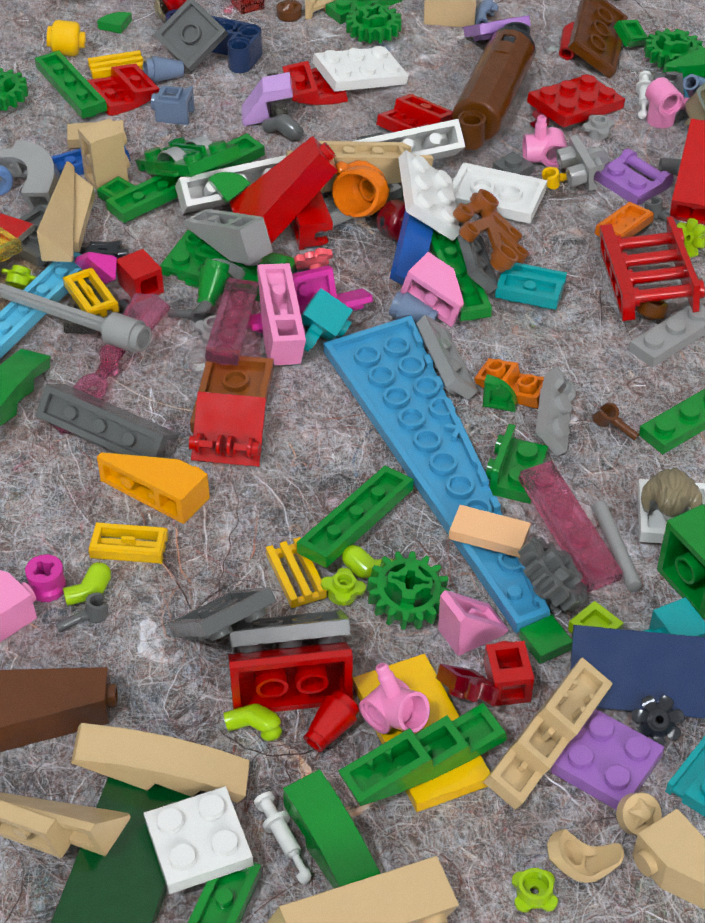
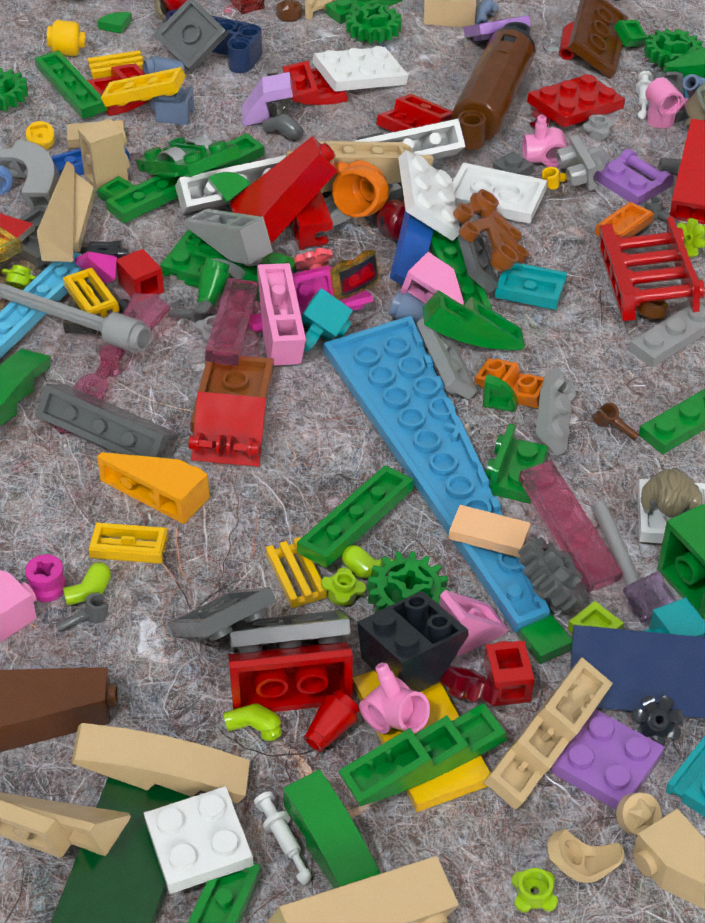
none -> yellow tile [25,121,55,150]
none -> yellow plate [101,67,186,107]
none -> slope [330,250,380,301]
none -> black slope [357,591,469,692]
none -> green slope [422,290,525,350]
none -> clear purple tile [622,571,676,623]

